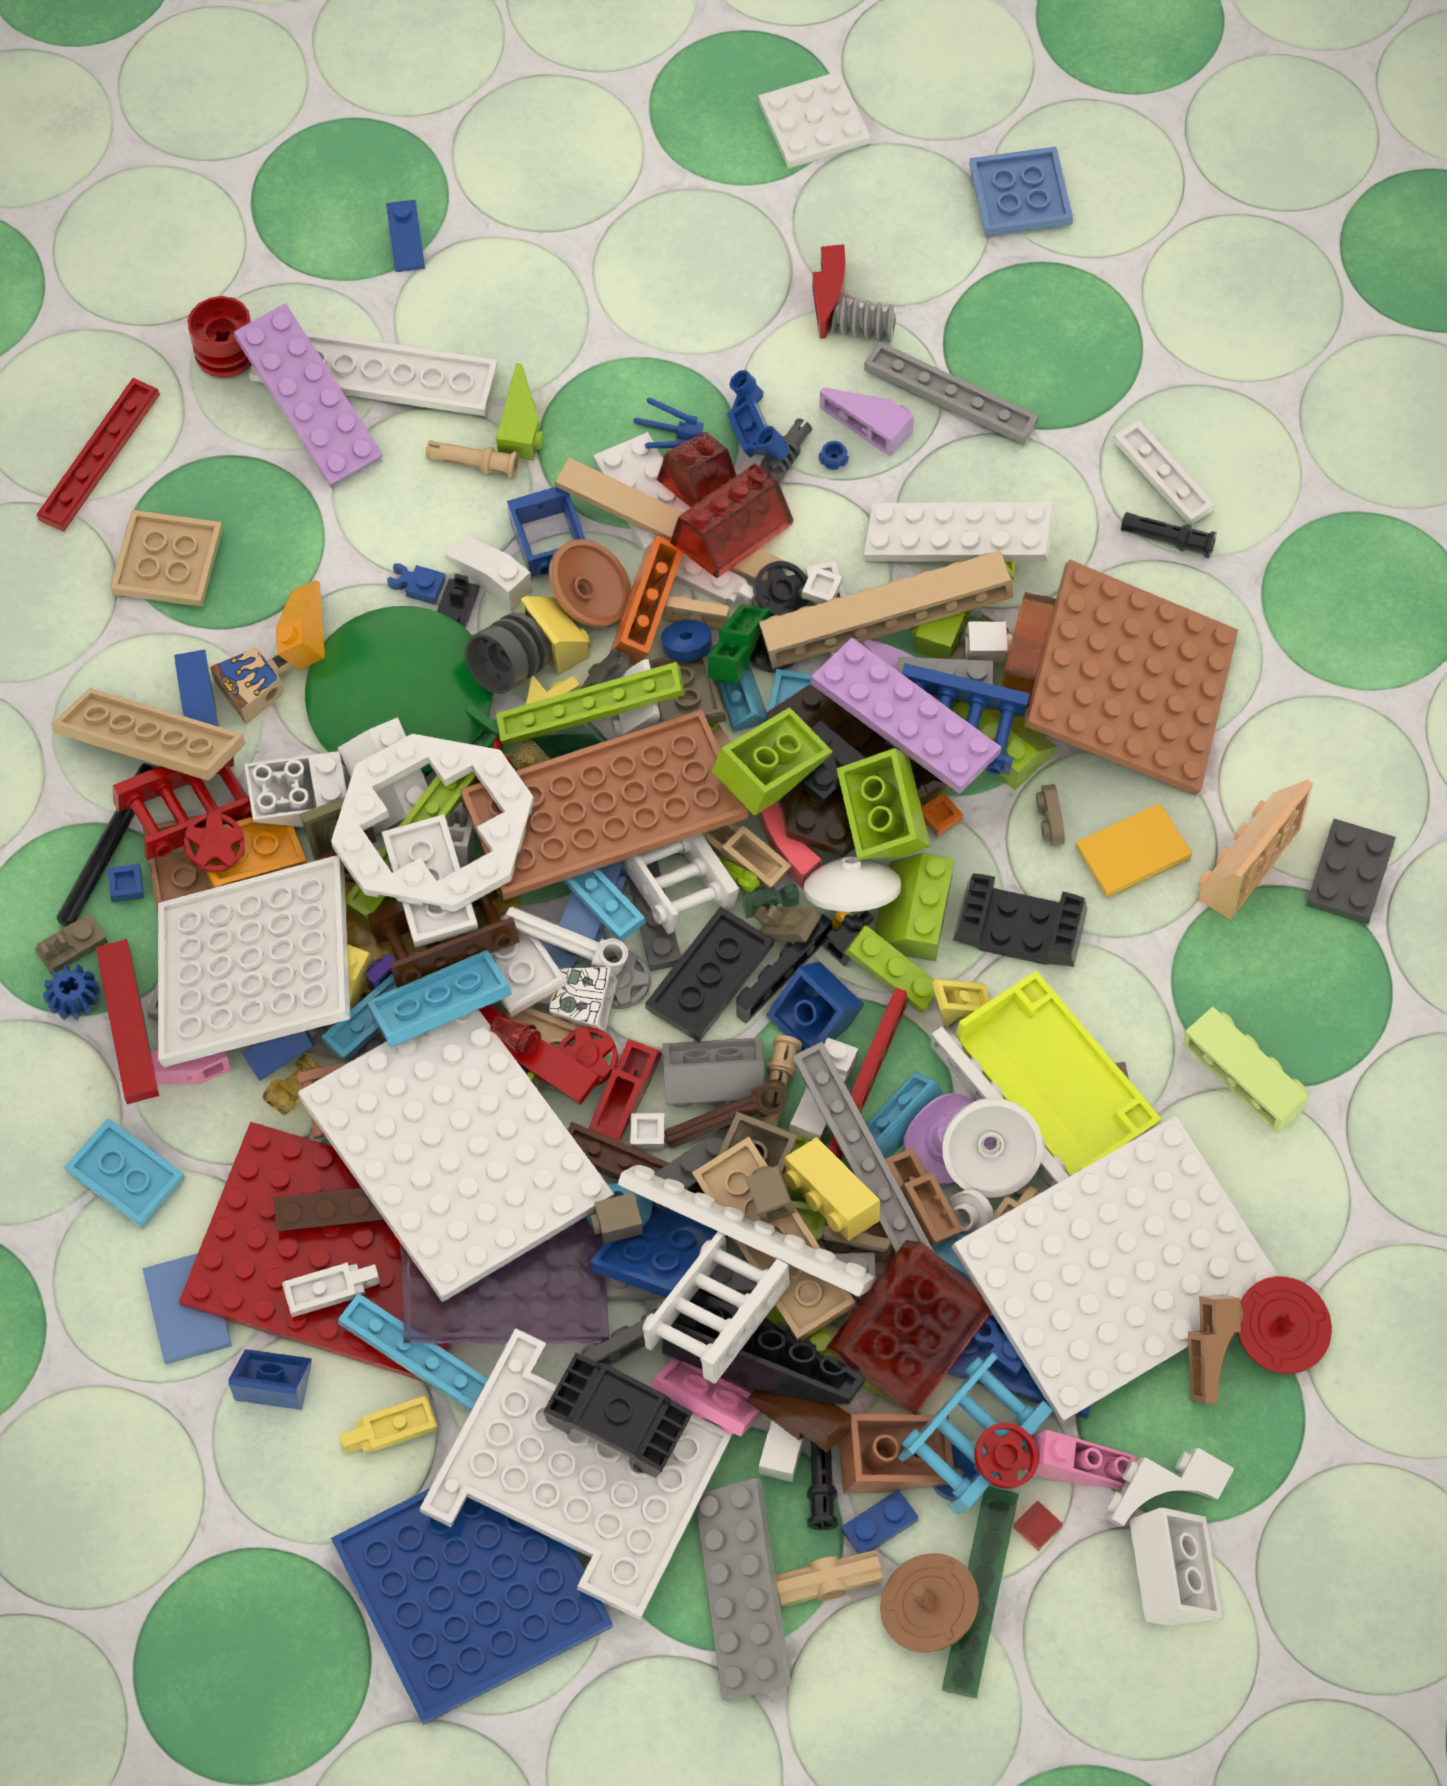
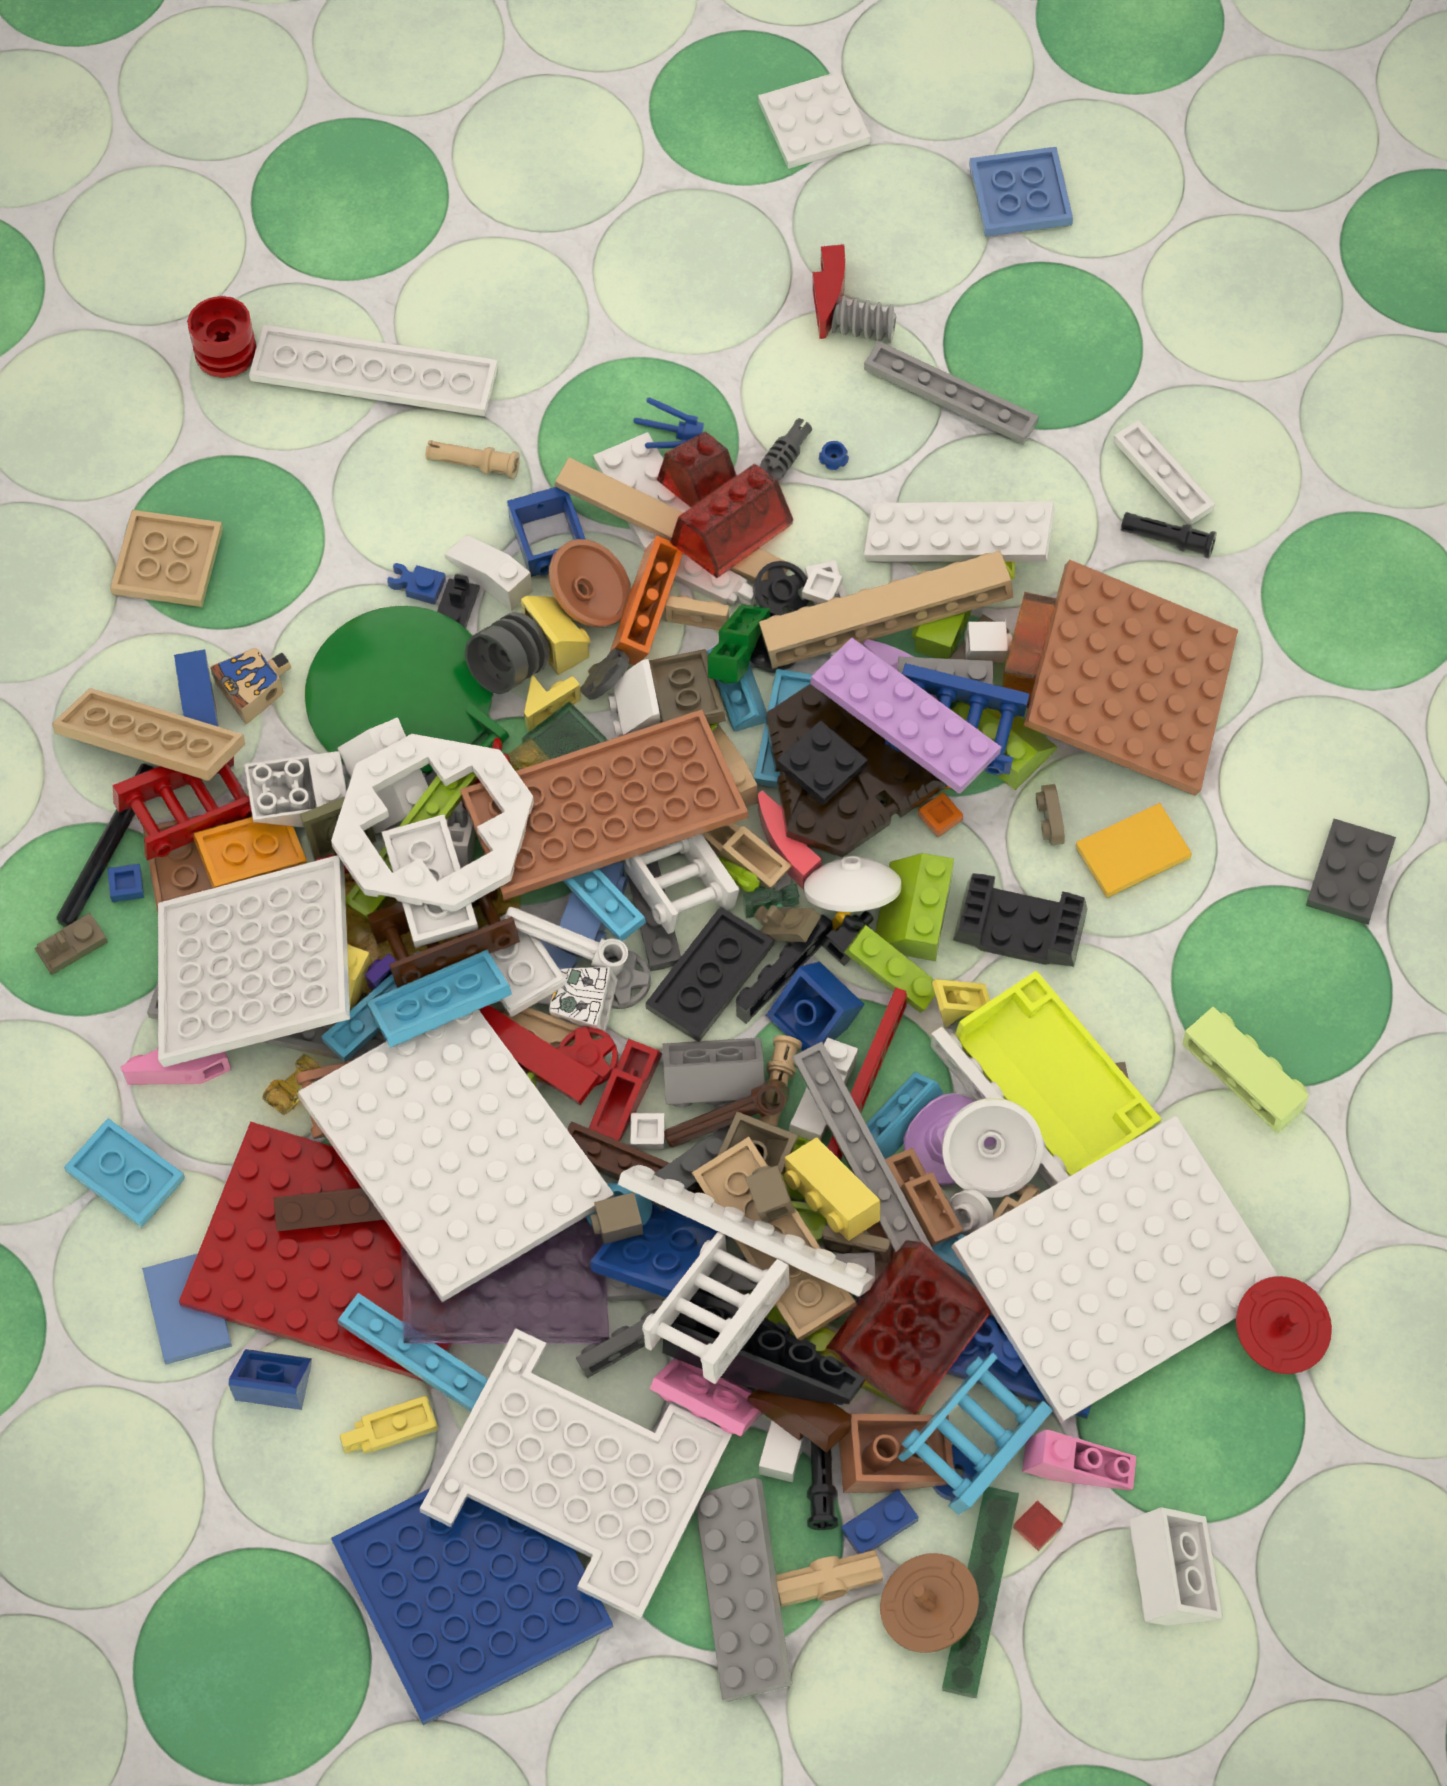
red tile [36,378,160,532] -> none
blue gear [43,964,100,1021] -> none
red tile [96,939,160,1105] -> none
red wheel [183,812,245,873] -> none
lavender plate [233,303,383,488] -> none
blue tile [242,1030,316,1081] -> none
light orange slope [276,580,325,670] -> none
white hinge [282,1262,380,1317] -> none
blue slope [386,199,425,272] -> none
clear red cone [490,1016,541,1055] -> none
lime slope [496,363,544,461] -> none
lime plate [496,662,685,746] -> none
black plate [543,1352,693,1478] -> none
blue piece [661,620,712,661] -> none
lime slope [712,707,833,816] -> none
blue plate [727,370,790,461] -> none
lavender slope [820,387,914,456] -> none
lime slope [836,748,931,860] -> none
red wheel [974,1422,1039,1489] -> none
white arch [1106,1448,1234,1526] -> none
medium nougat slope [1188,1294,1243,1404] -> none
light nougat slope [1198,779,1313,920] -> none

